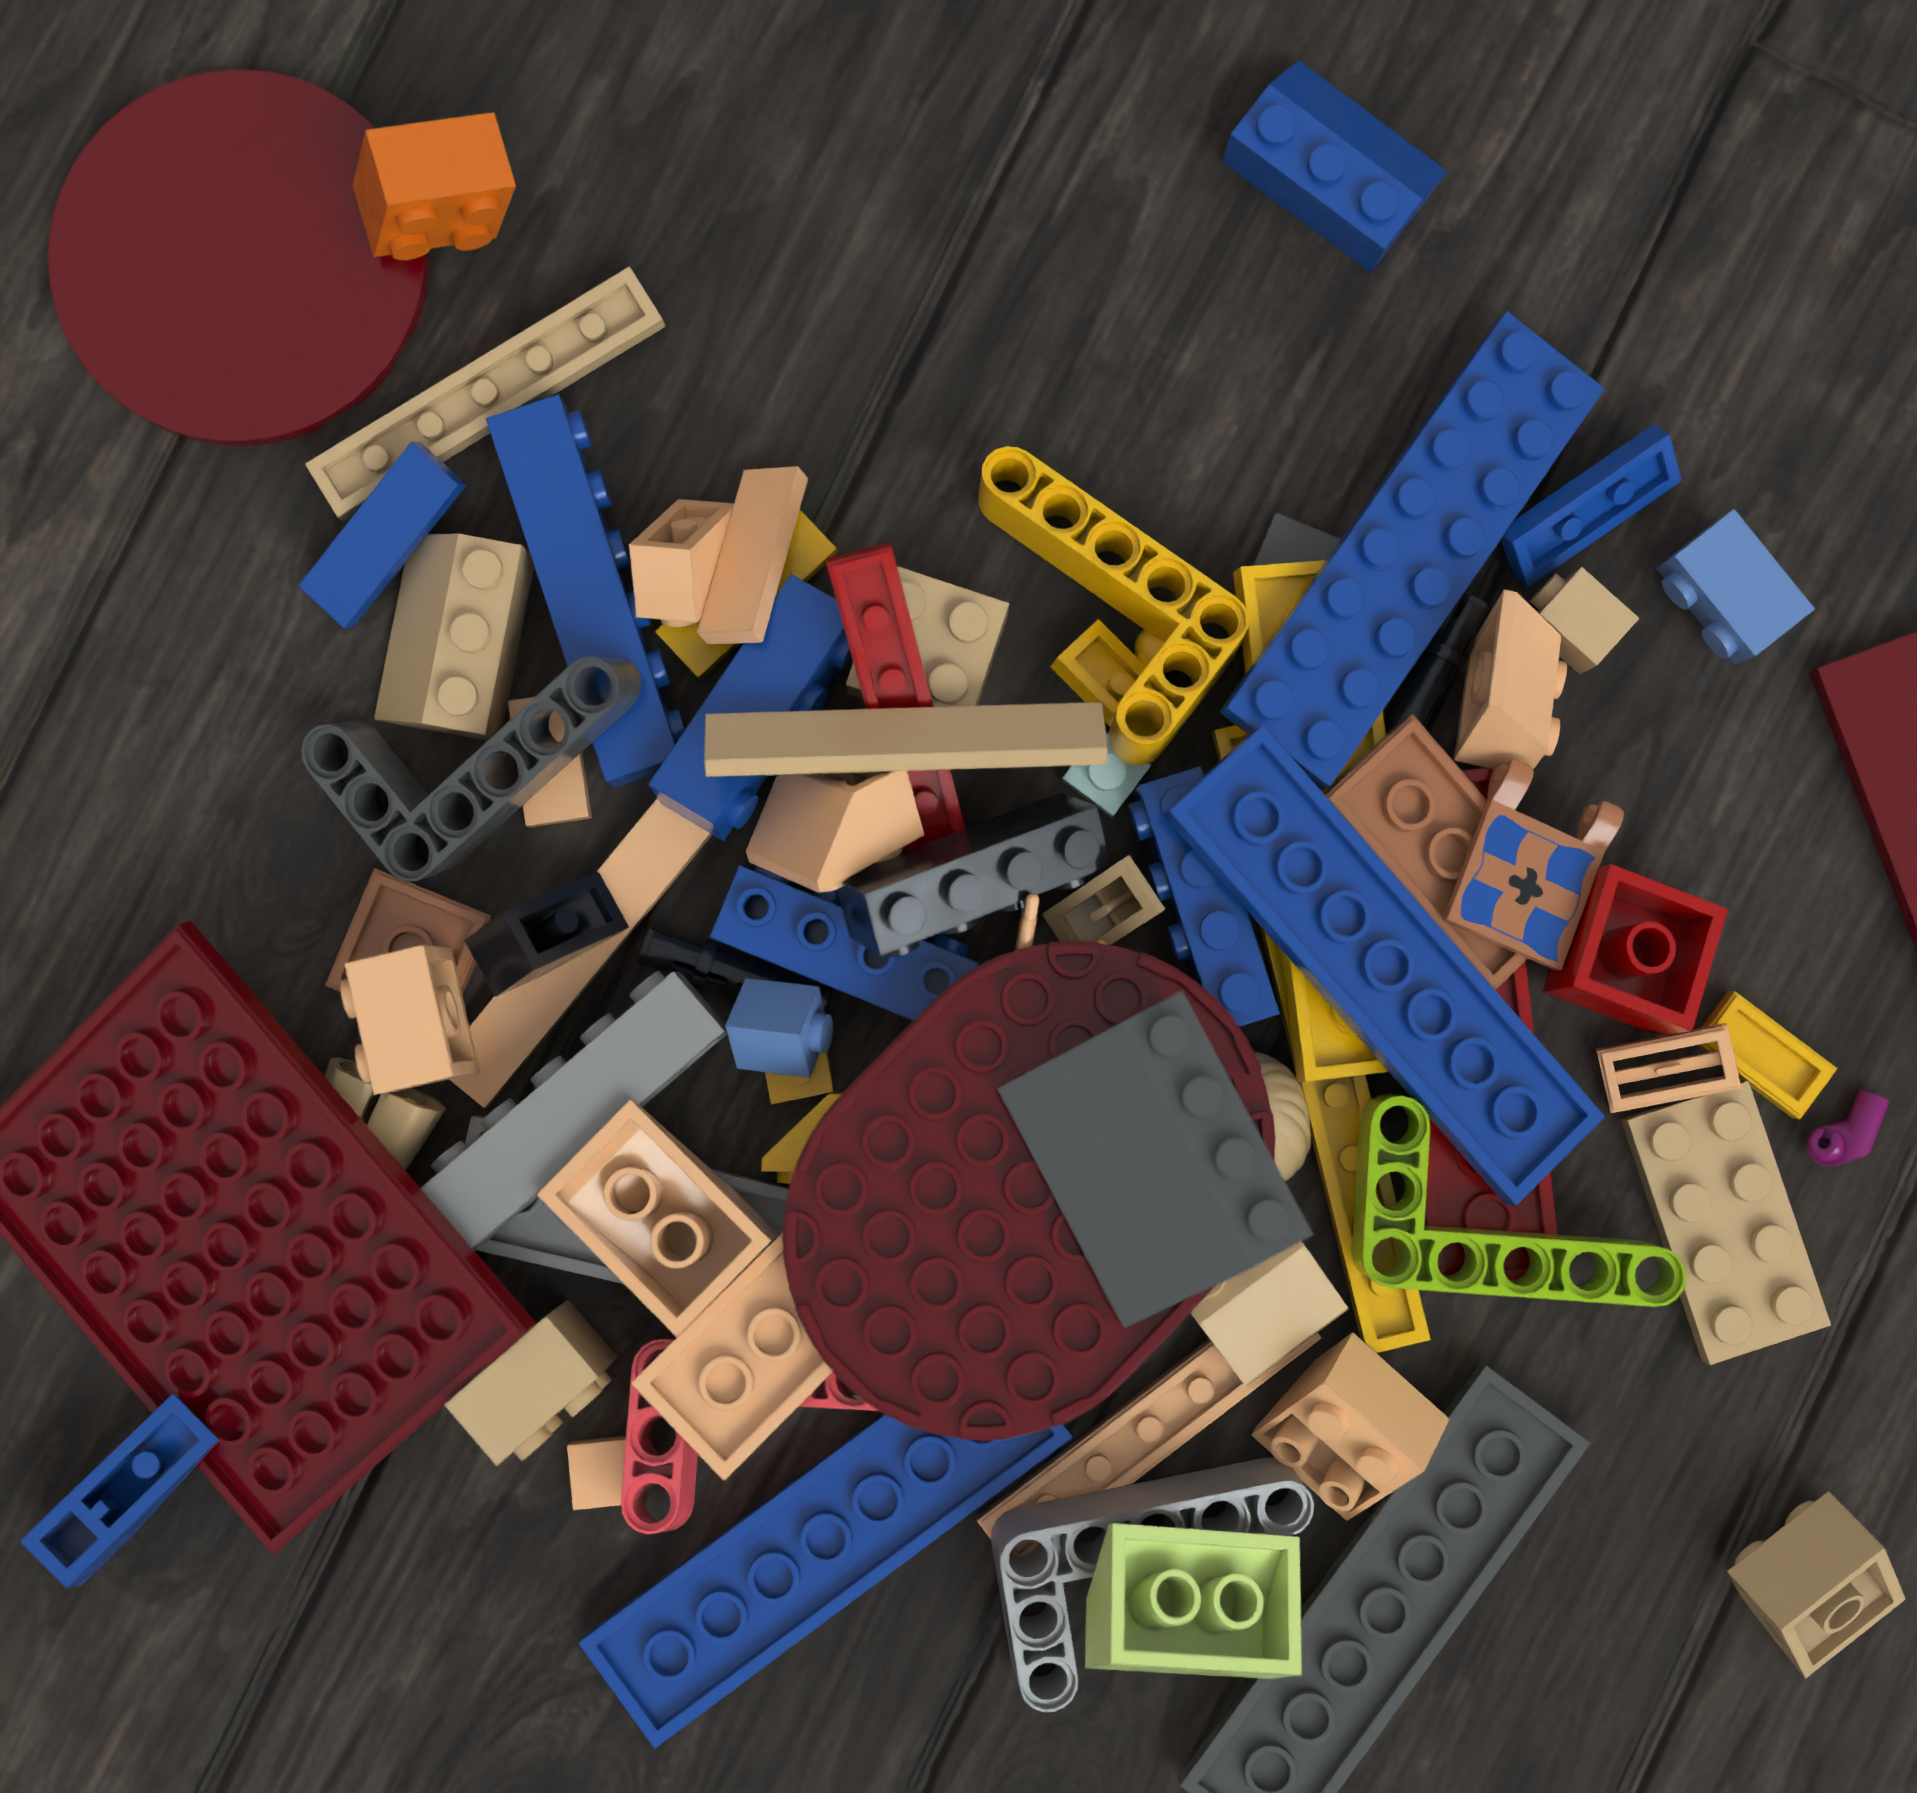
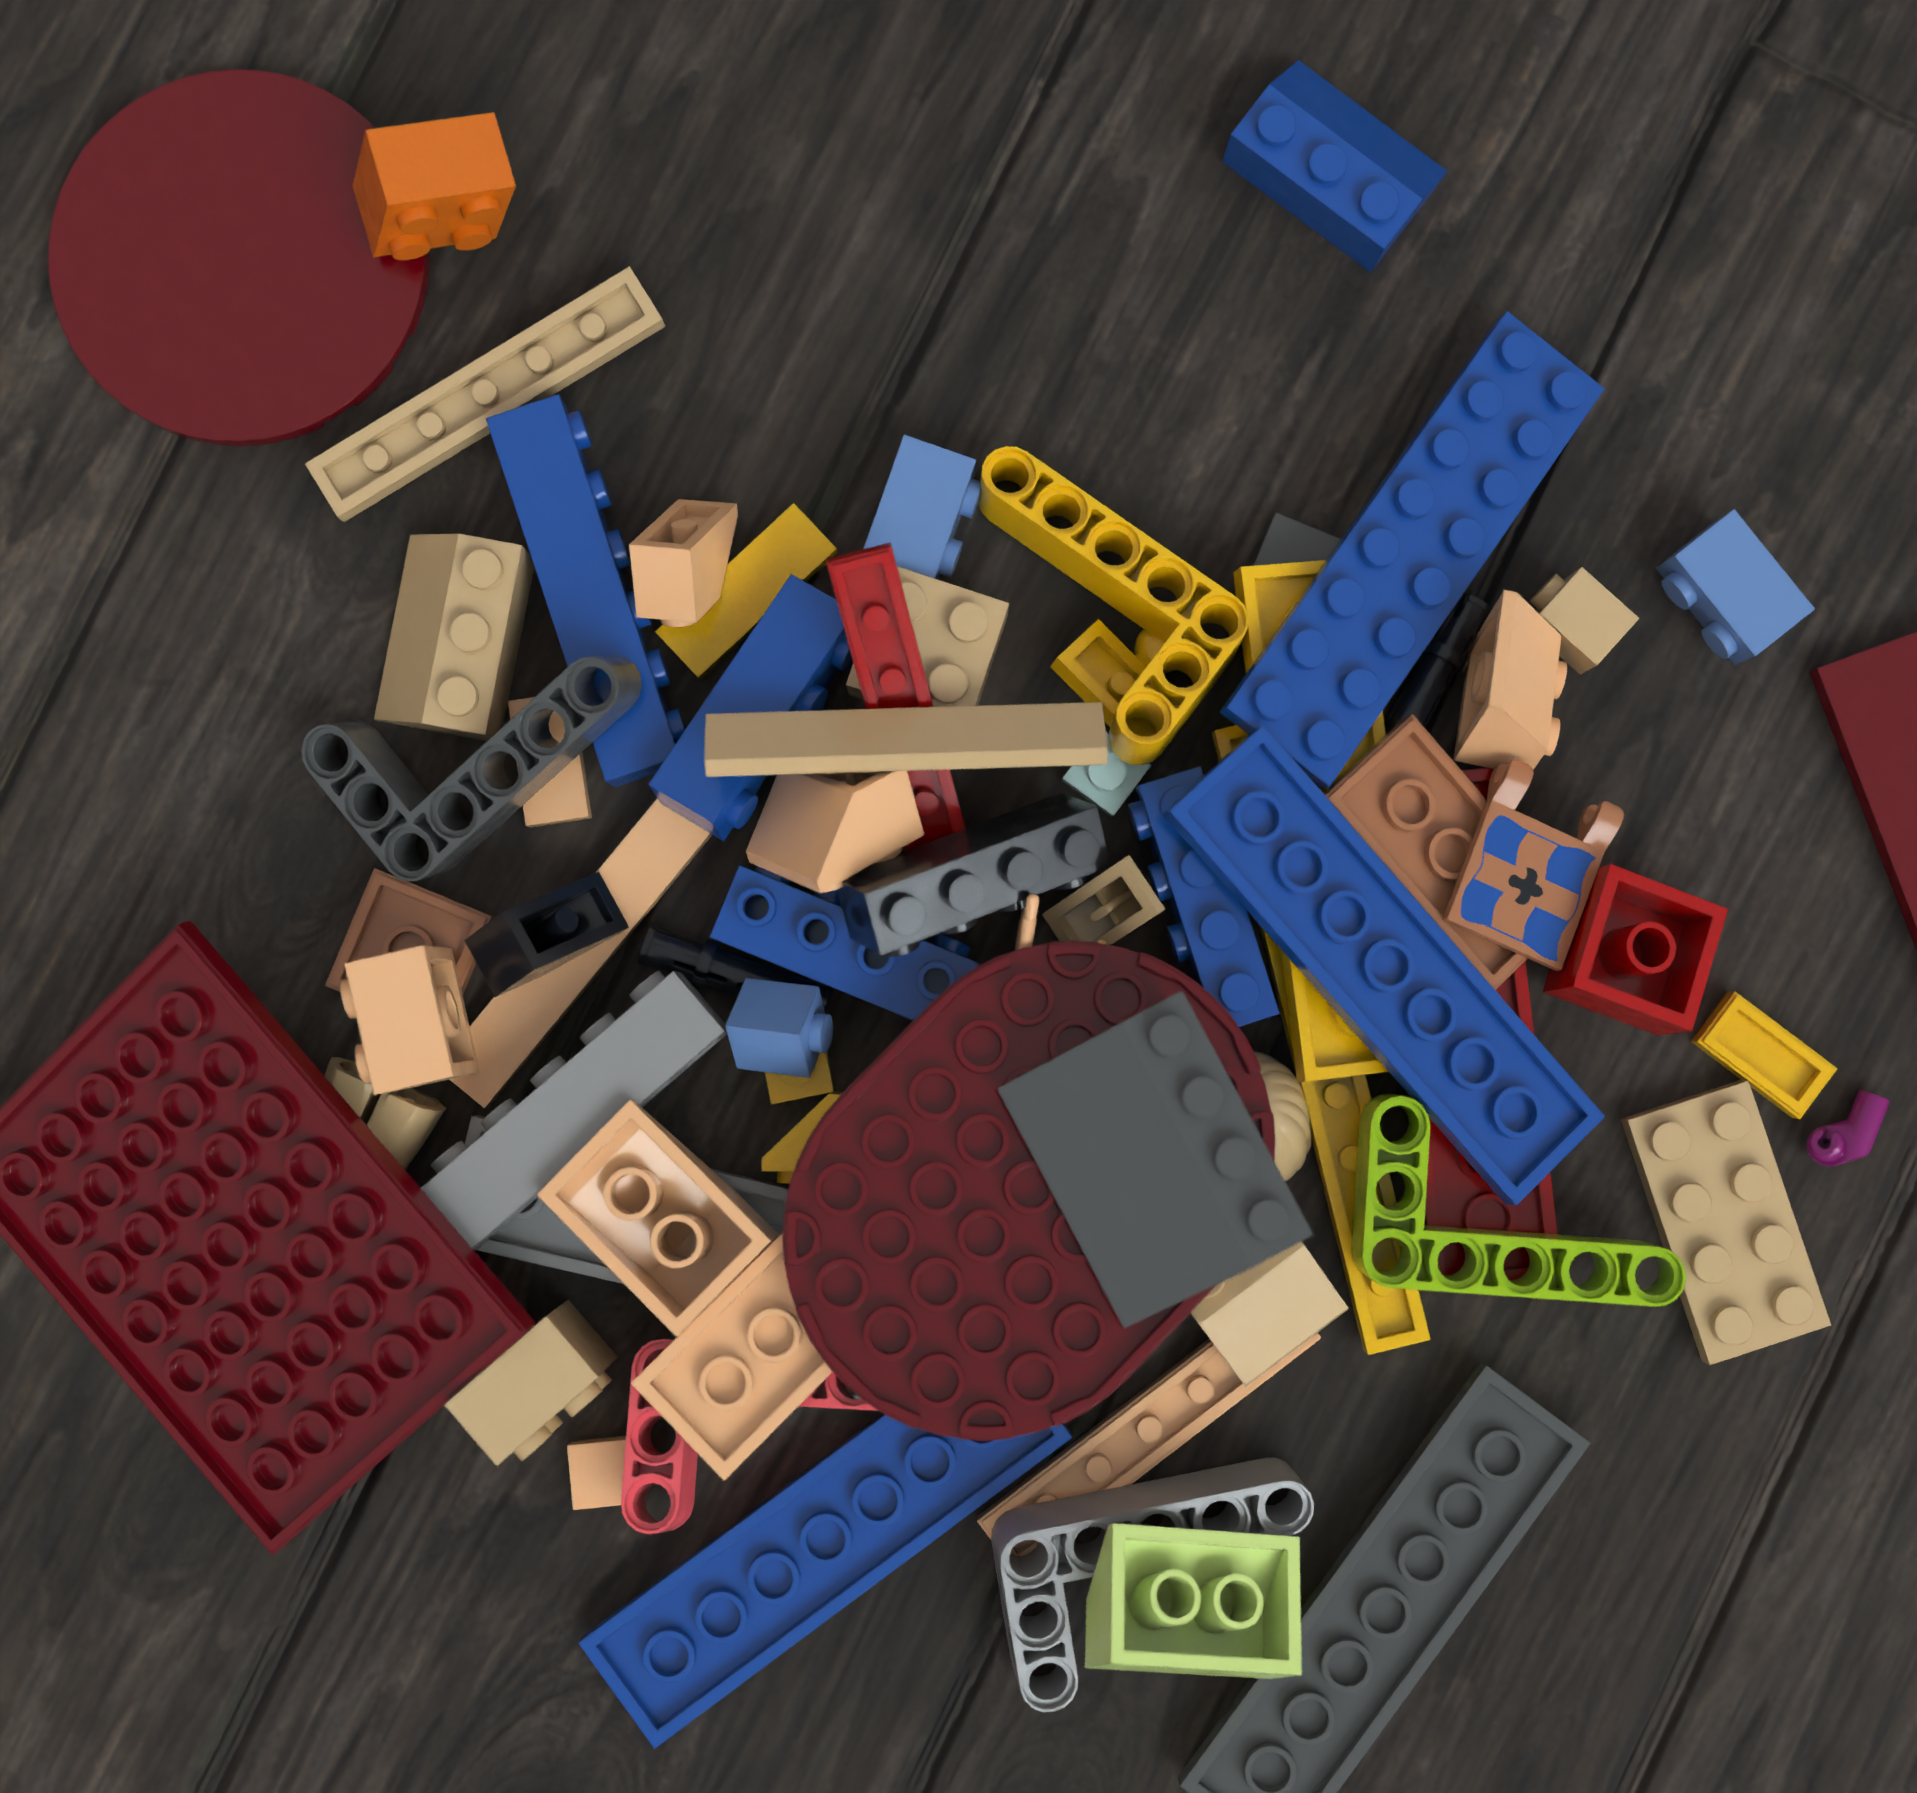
blue slope [20,1394,220,1588] -> none
blue tile [299,441,467,629] -> none
light nougat tile [697,466,808,644] -> none
light nougat slope [1251,1332,1450,1521] -> none
blue plate [1501,424,1682,587] -> none
light nougat tile [1596,1023,1741,1113] -> none
tan slope [1727,1491,1906,1679] -> none
none -> medium blue brick [863,435,981,580]

